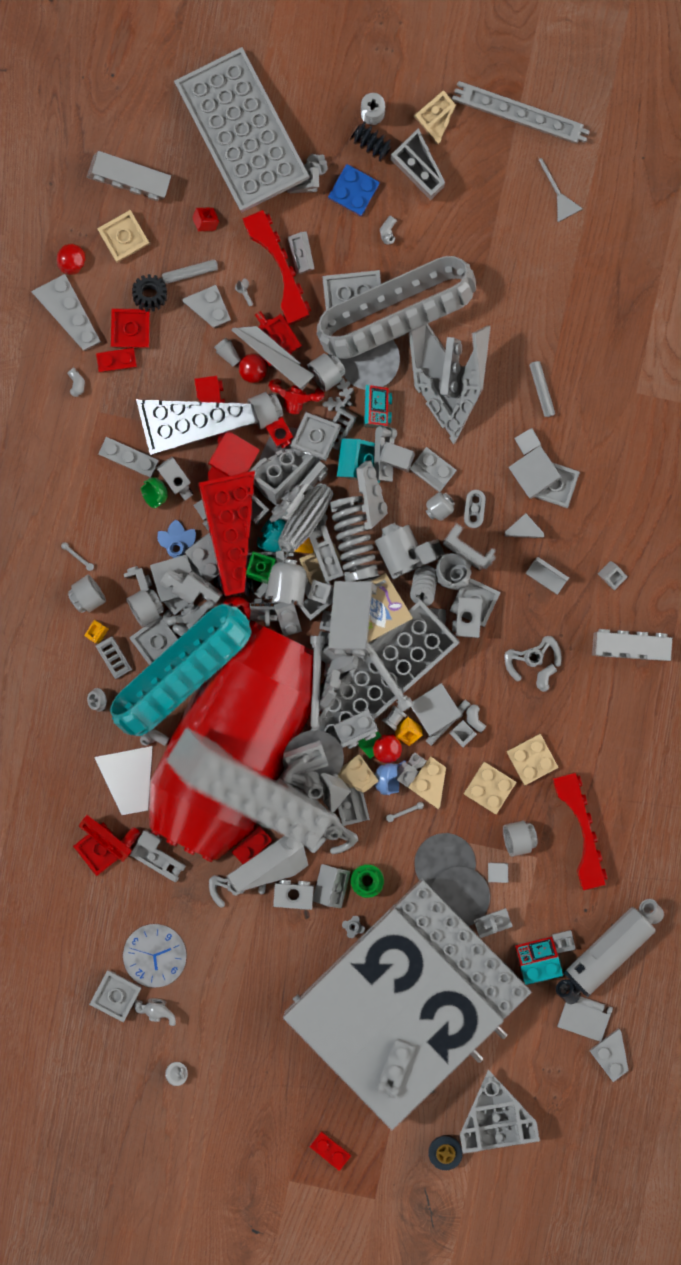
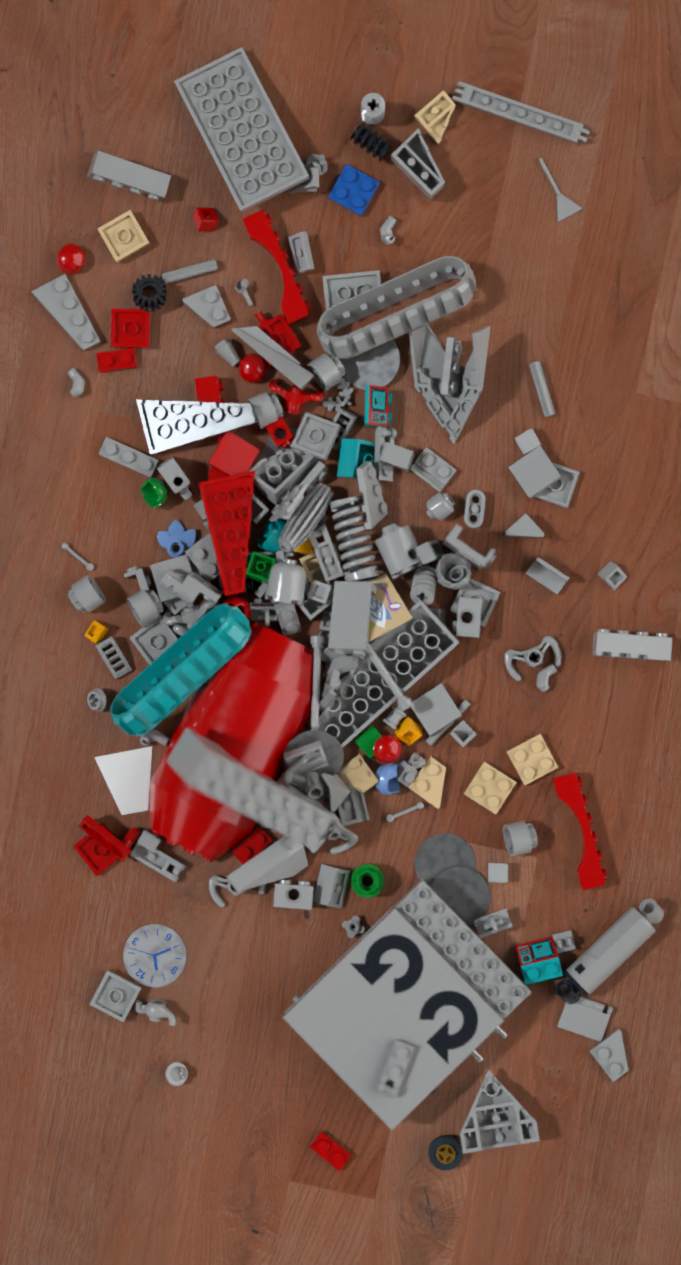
light grey bracket [334,709,379,749] -> none
light grey arm [466,704,486,733] -> none

